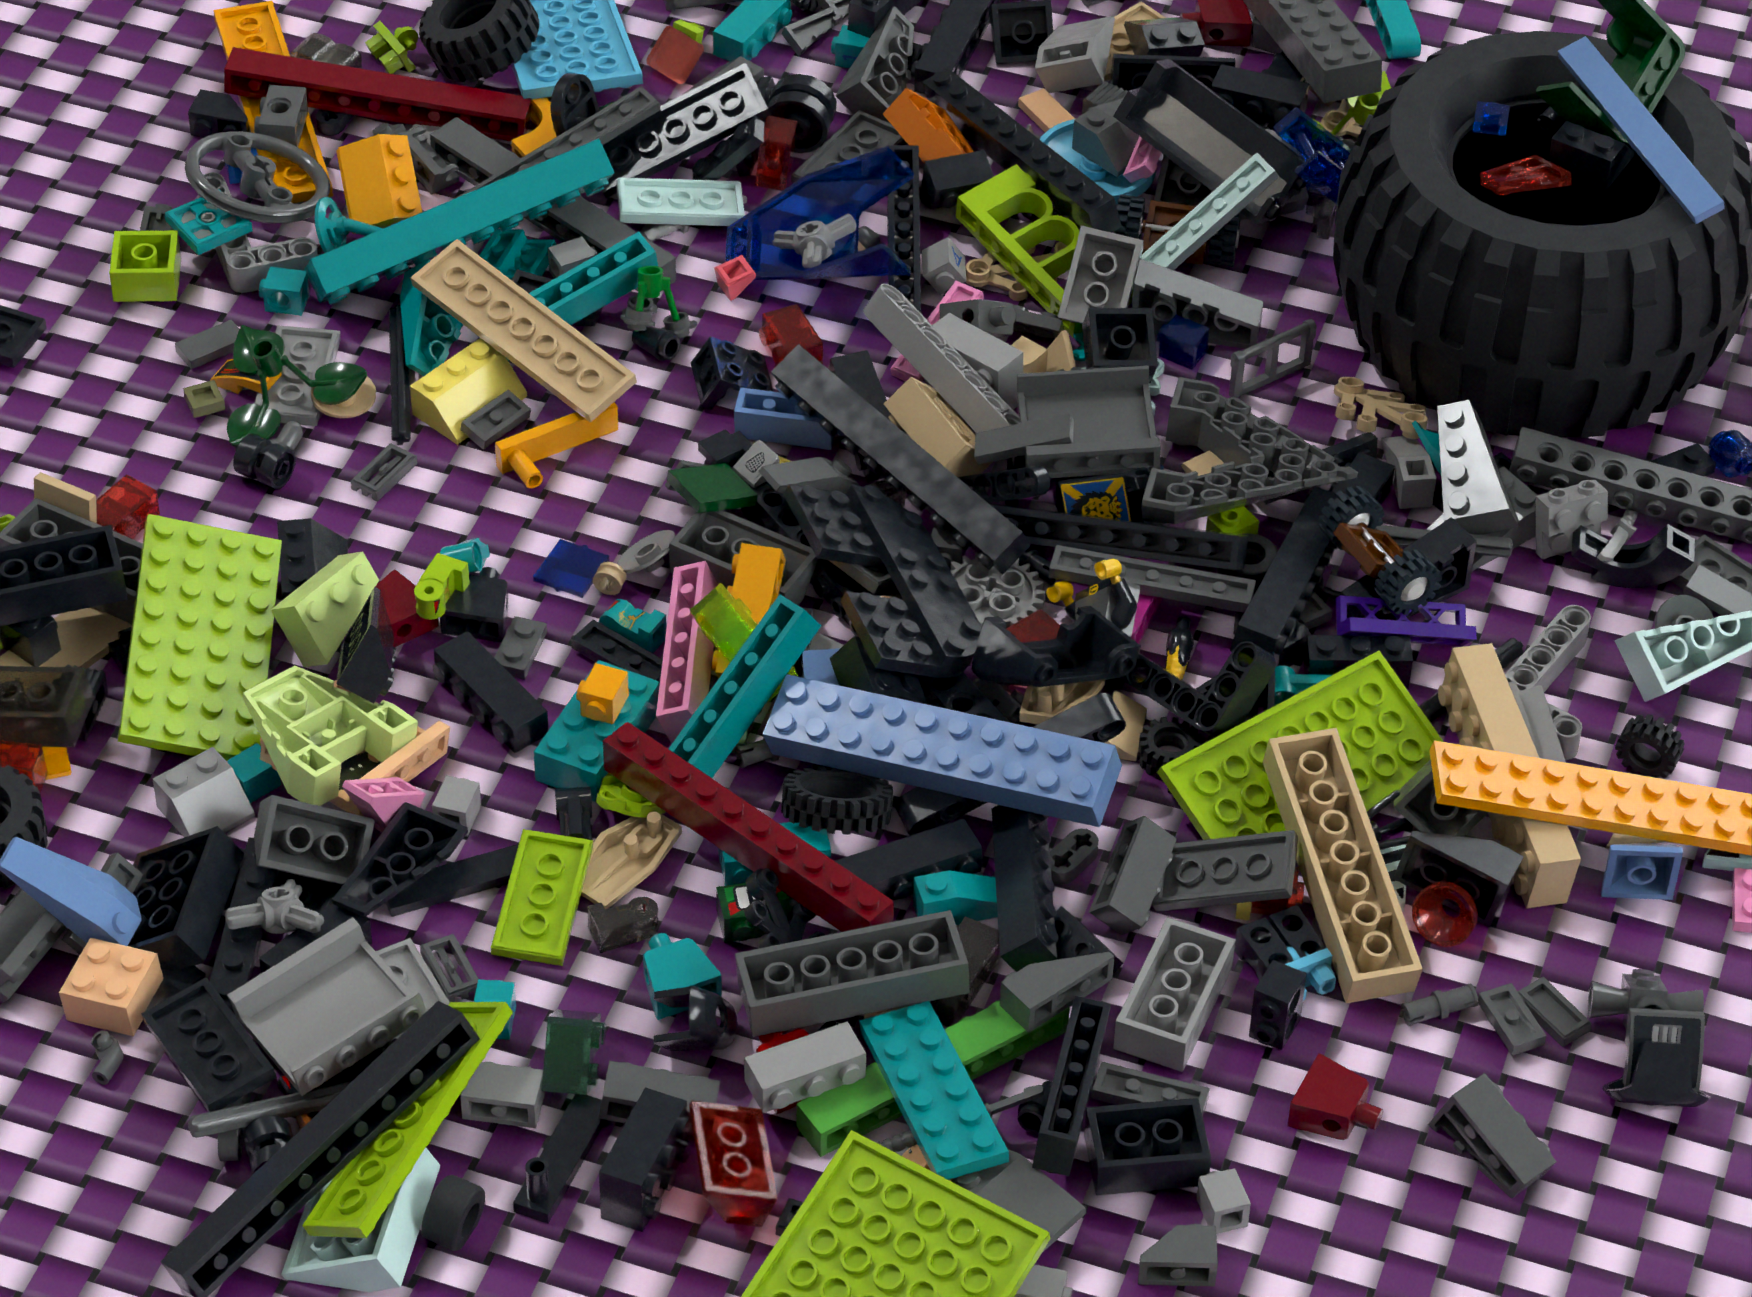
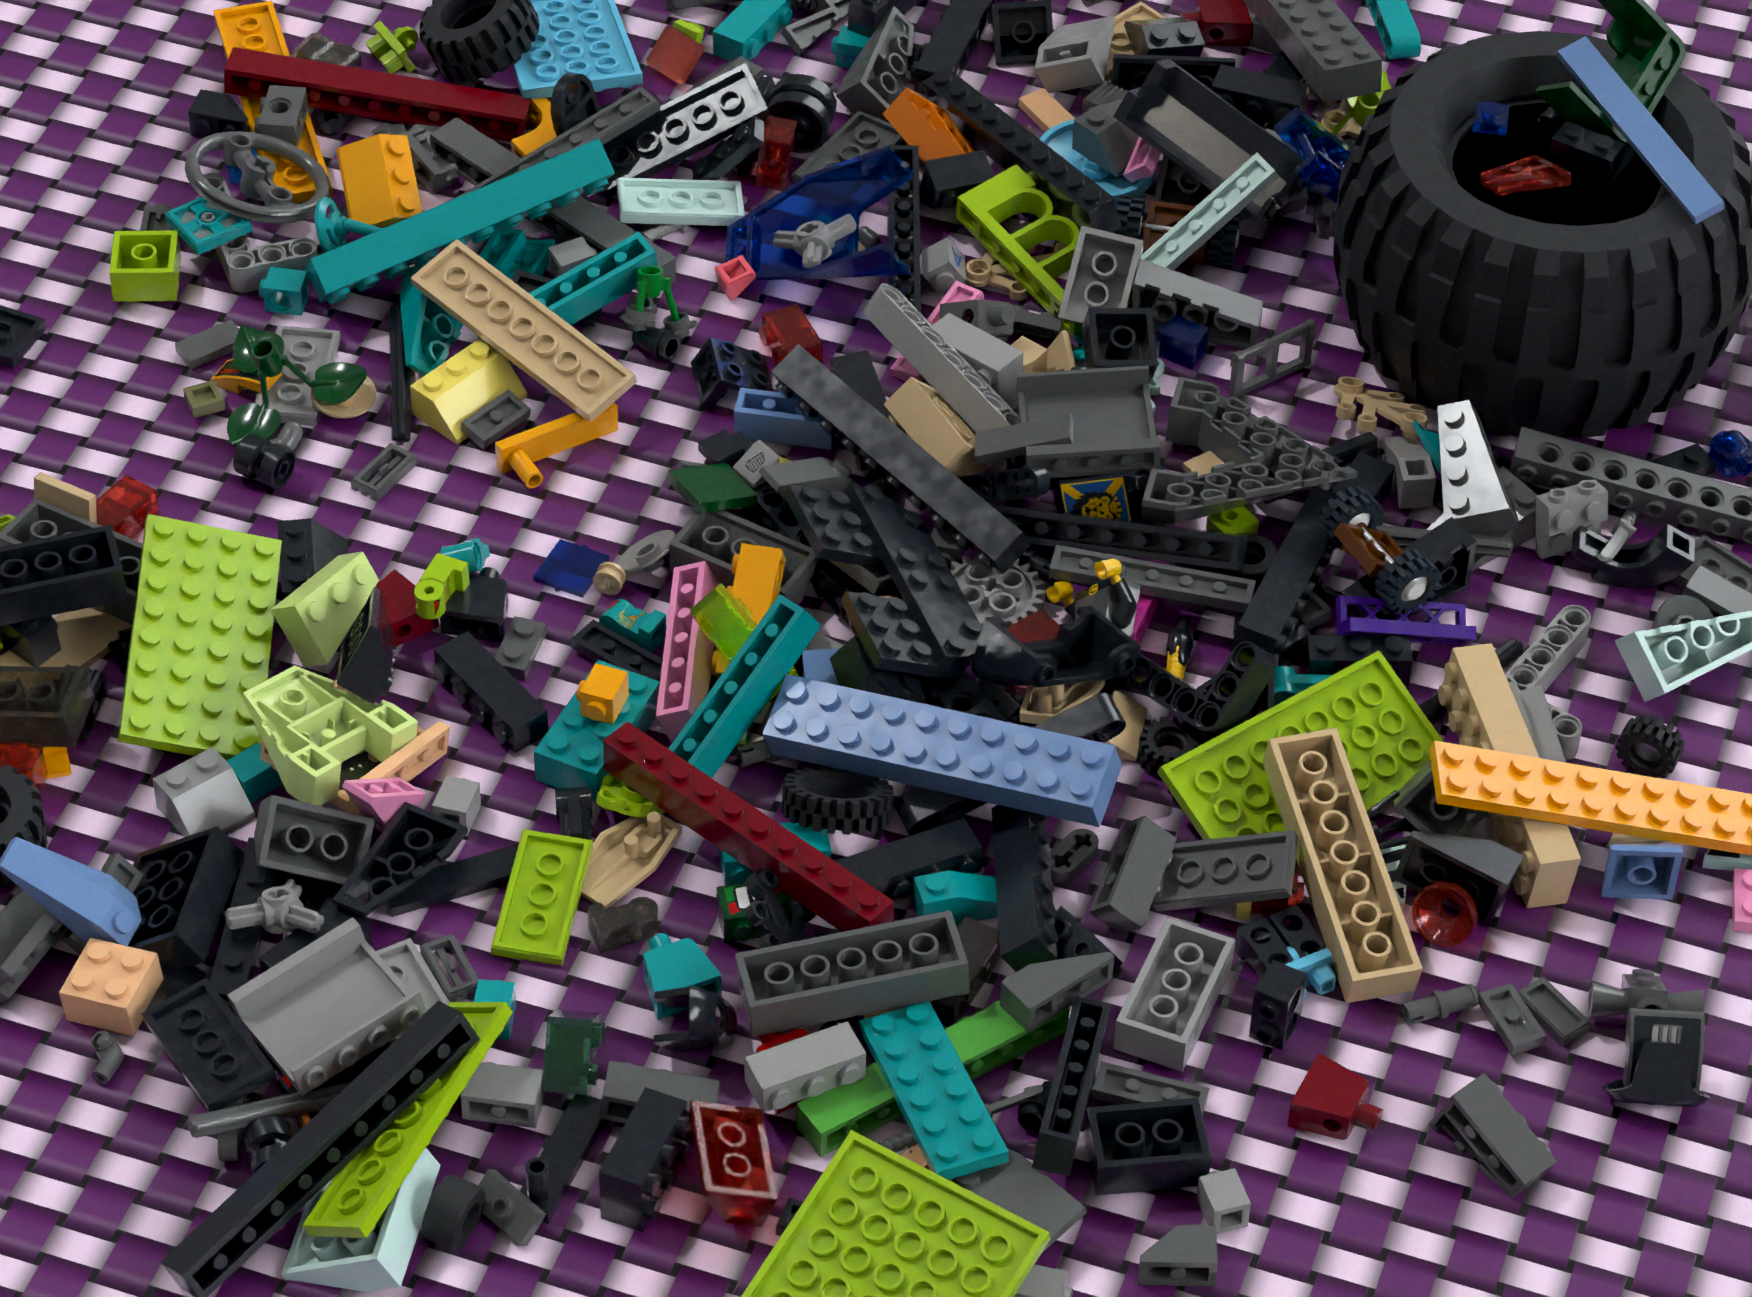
none -> dark grey plate [478,1169,546,1246]

